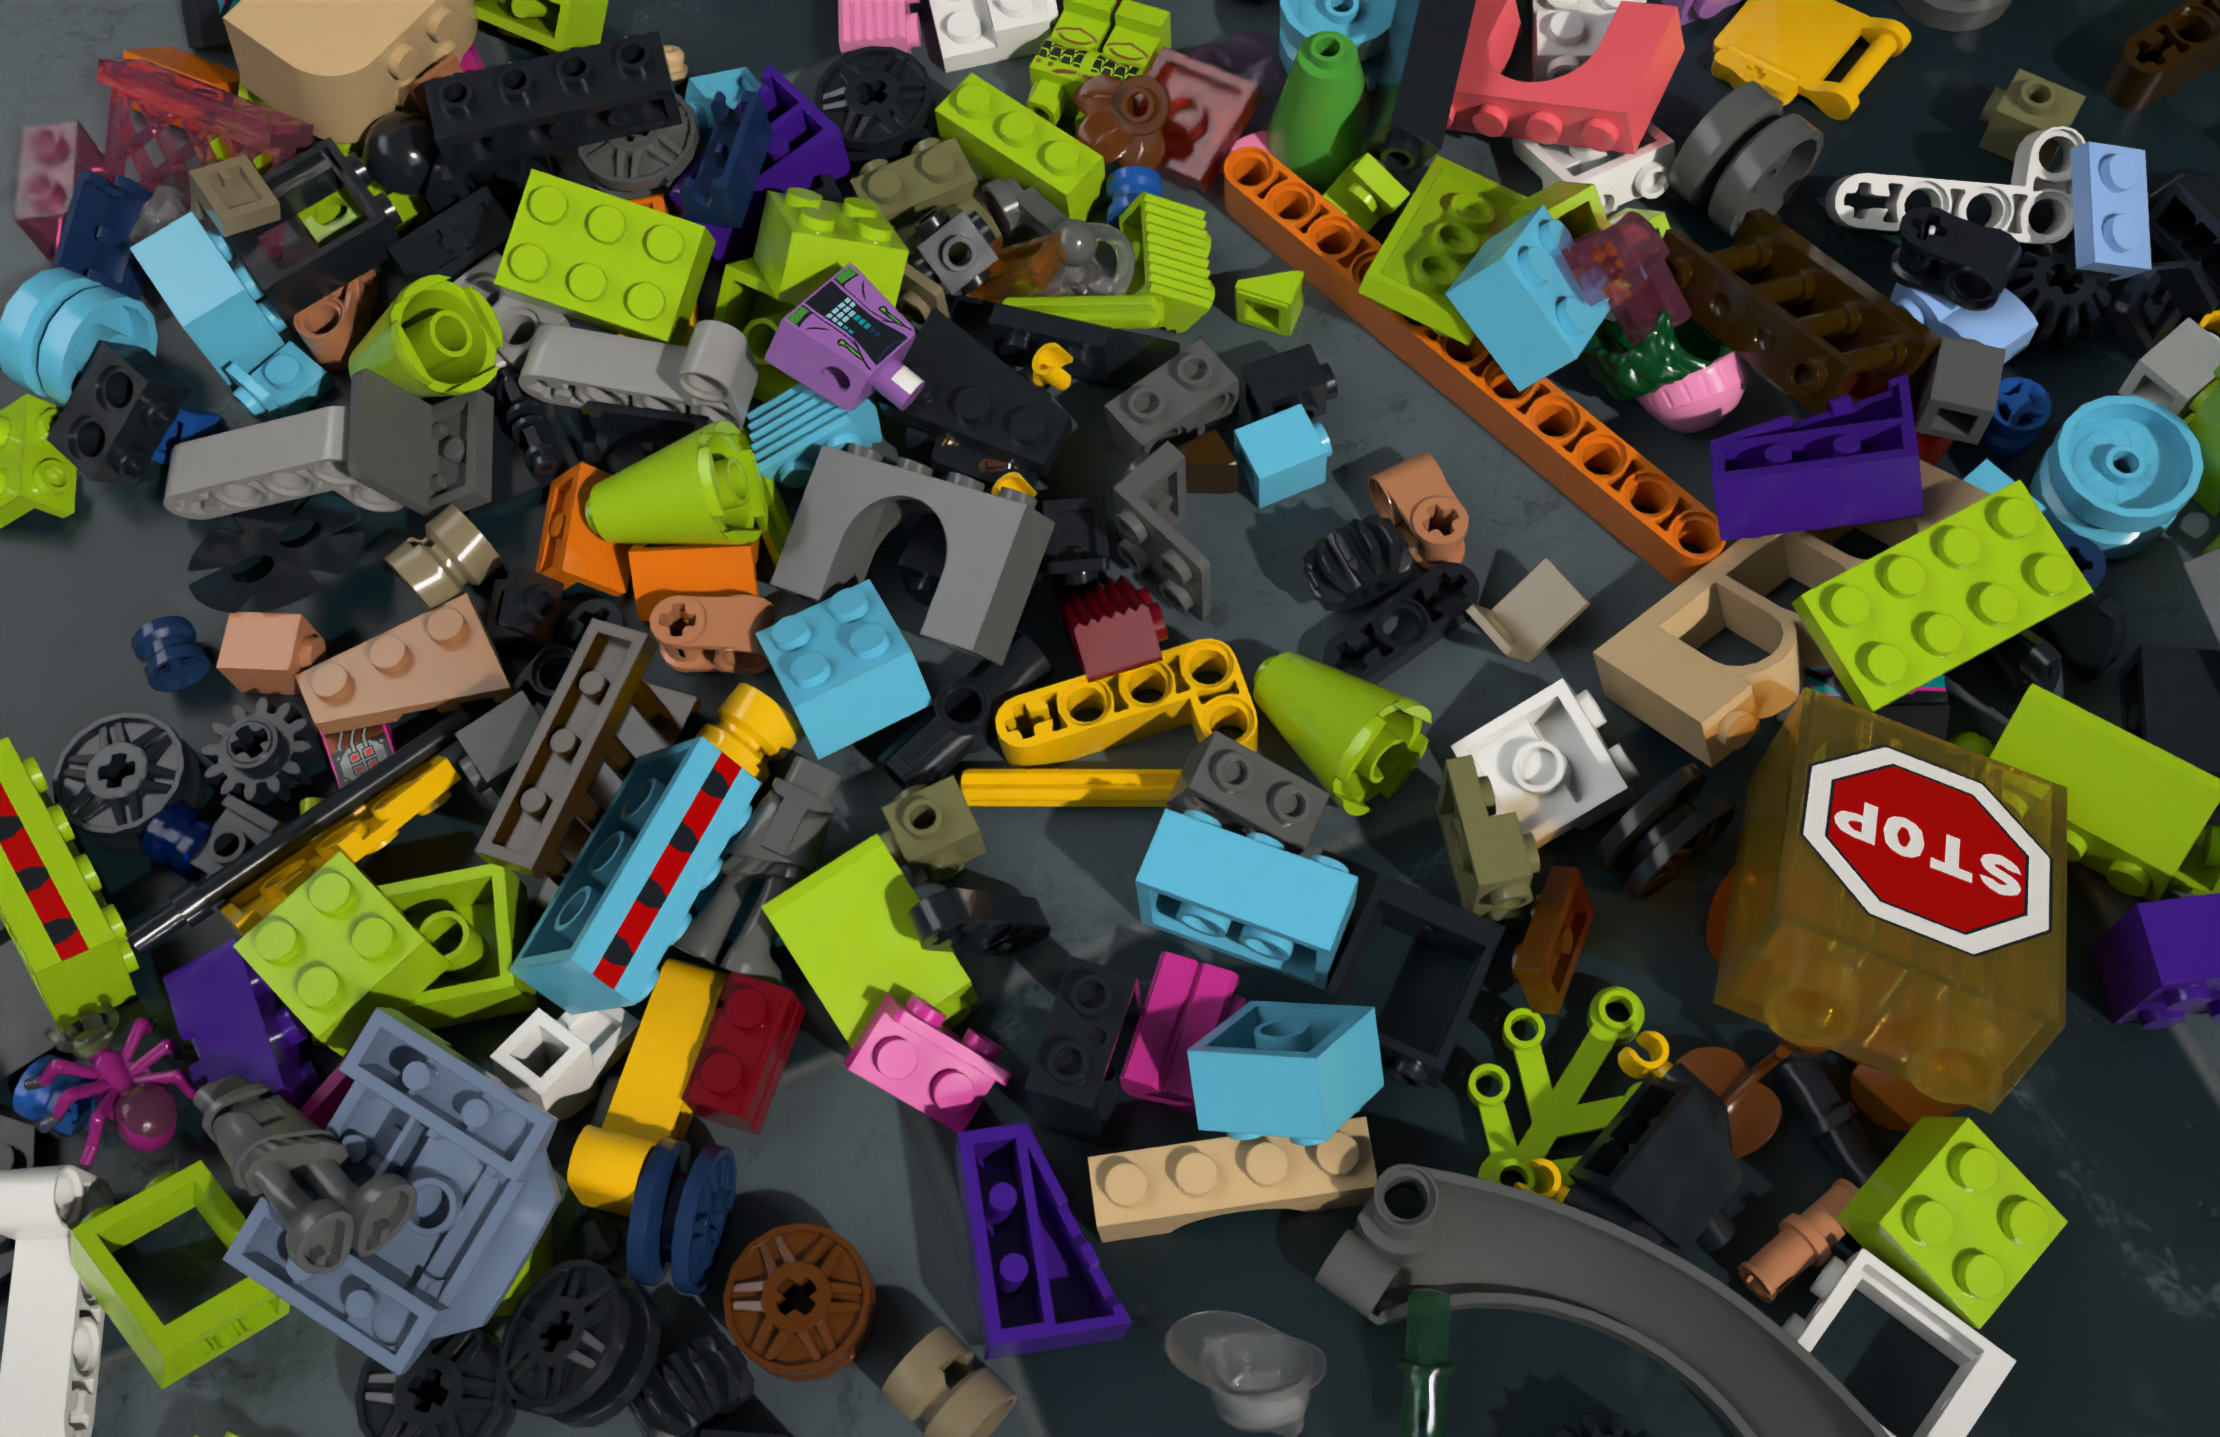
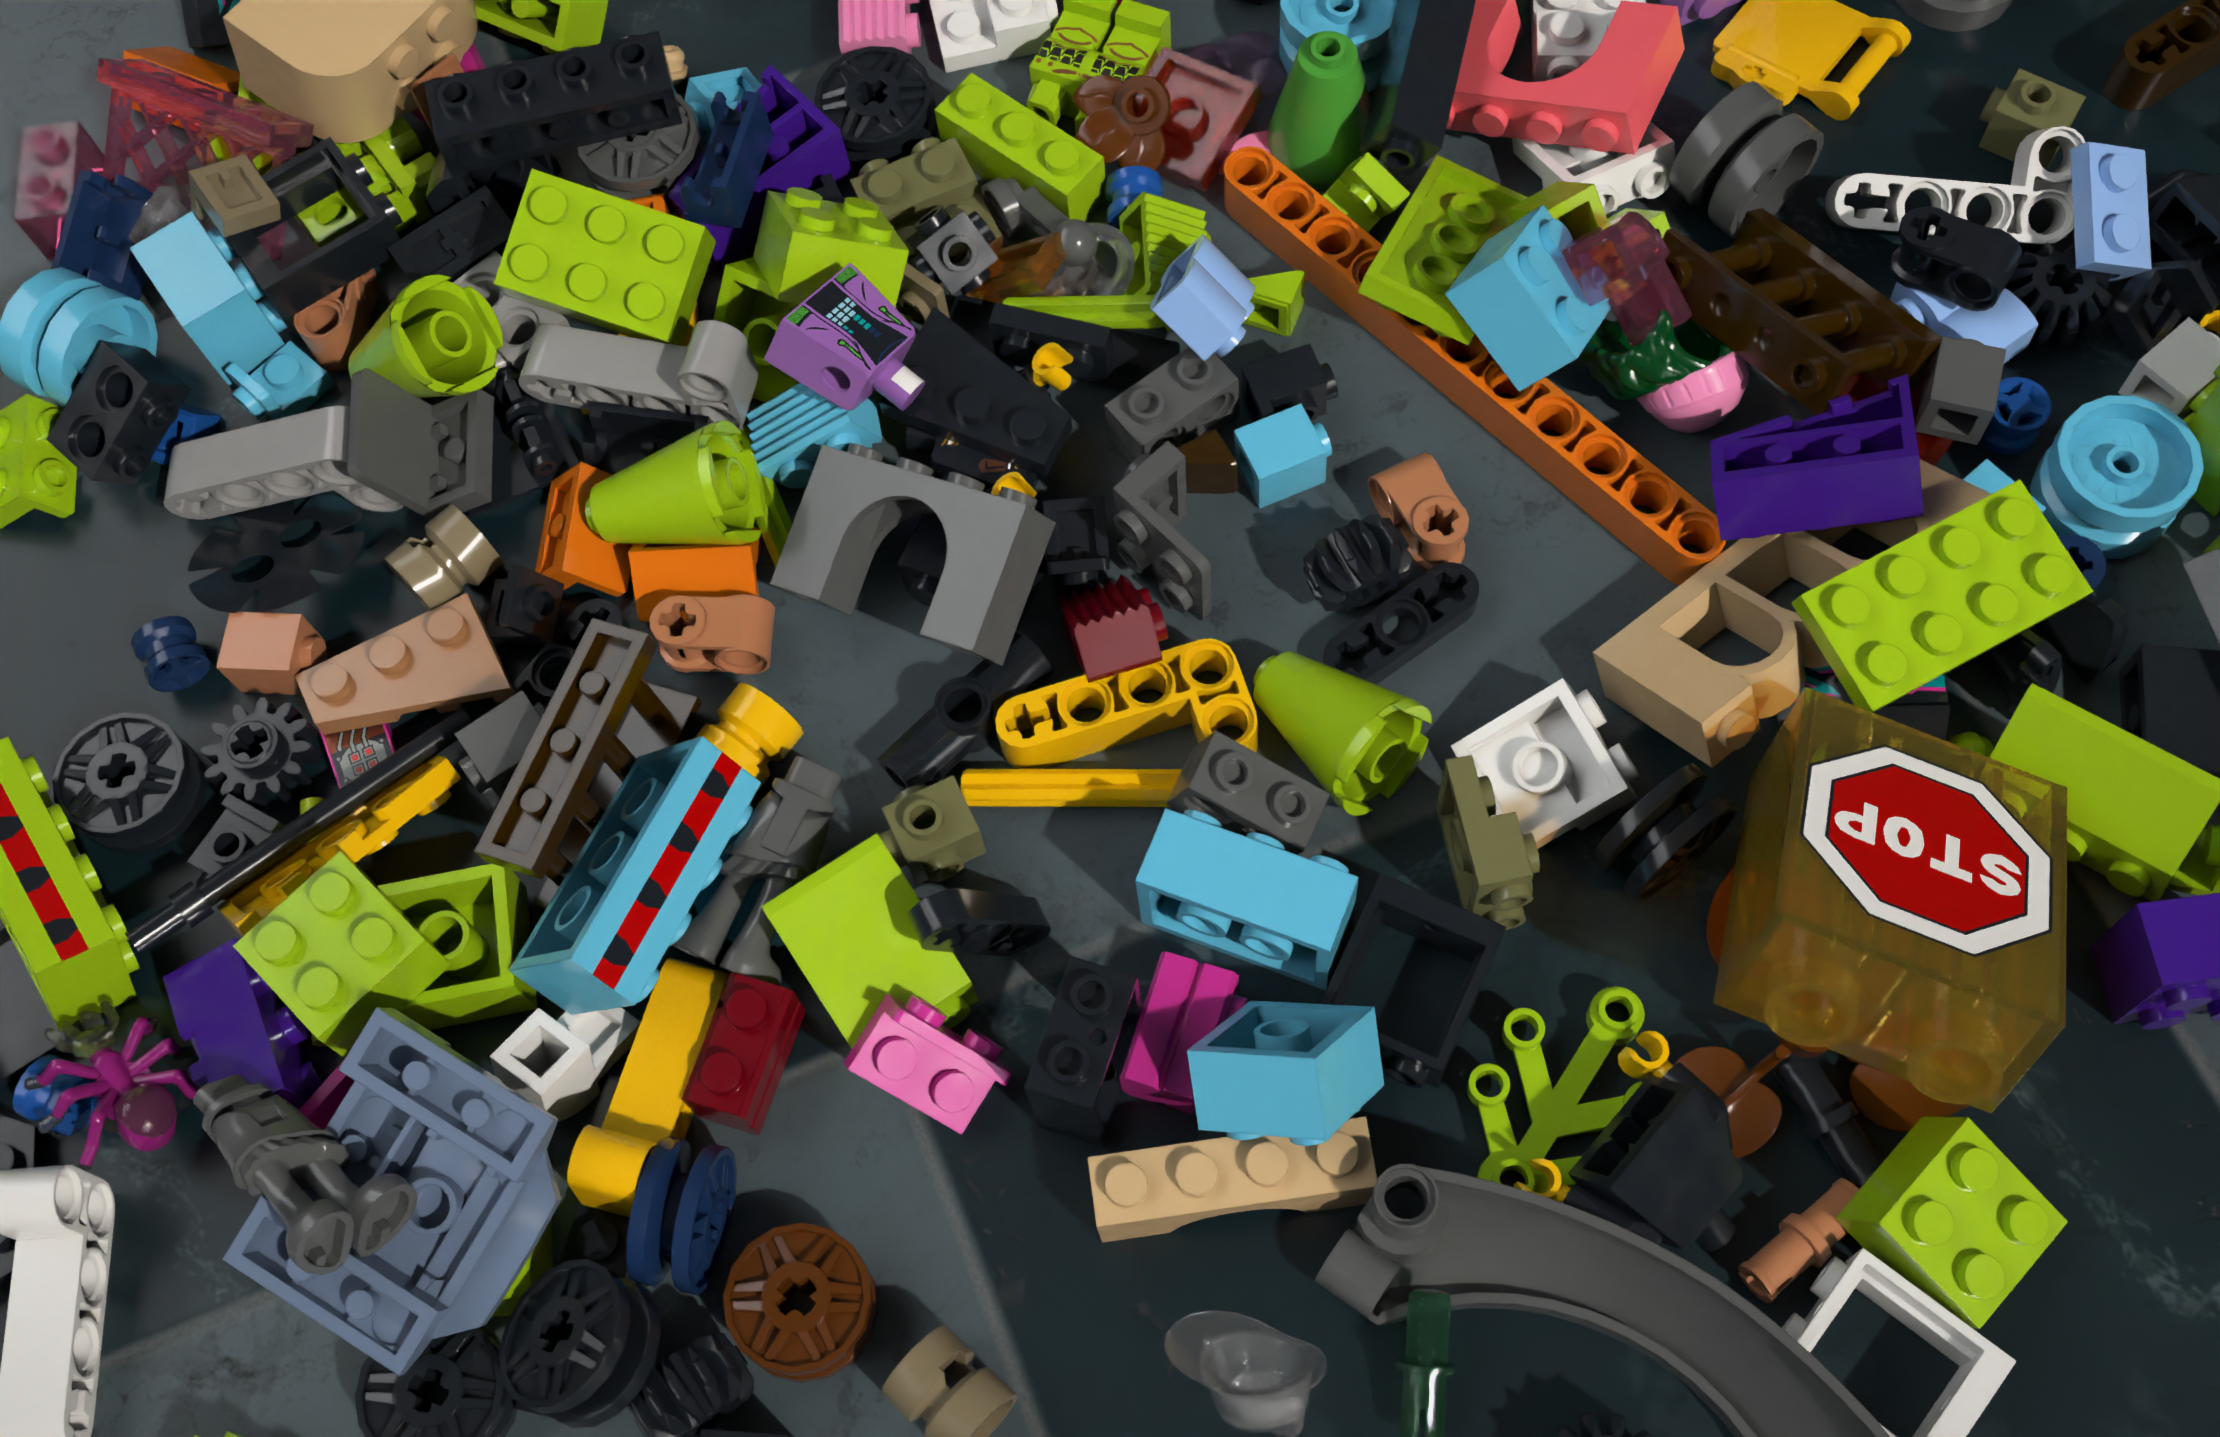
lime window [70,1160,290,1390] -> none
clear blue wheel [142,803,216,882] -> none
black hair [362,111,439,195] -> none
medium azure brick [755,579,934,760] -> none
dark purple wedge [954,1122,1132,1361] -> none
dark tan bracket [1466,559,1590,663] -> none
reddish brown plate [1512,867,1595,1015] -> none
none -> light blue brick [1150,234,1255,361]

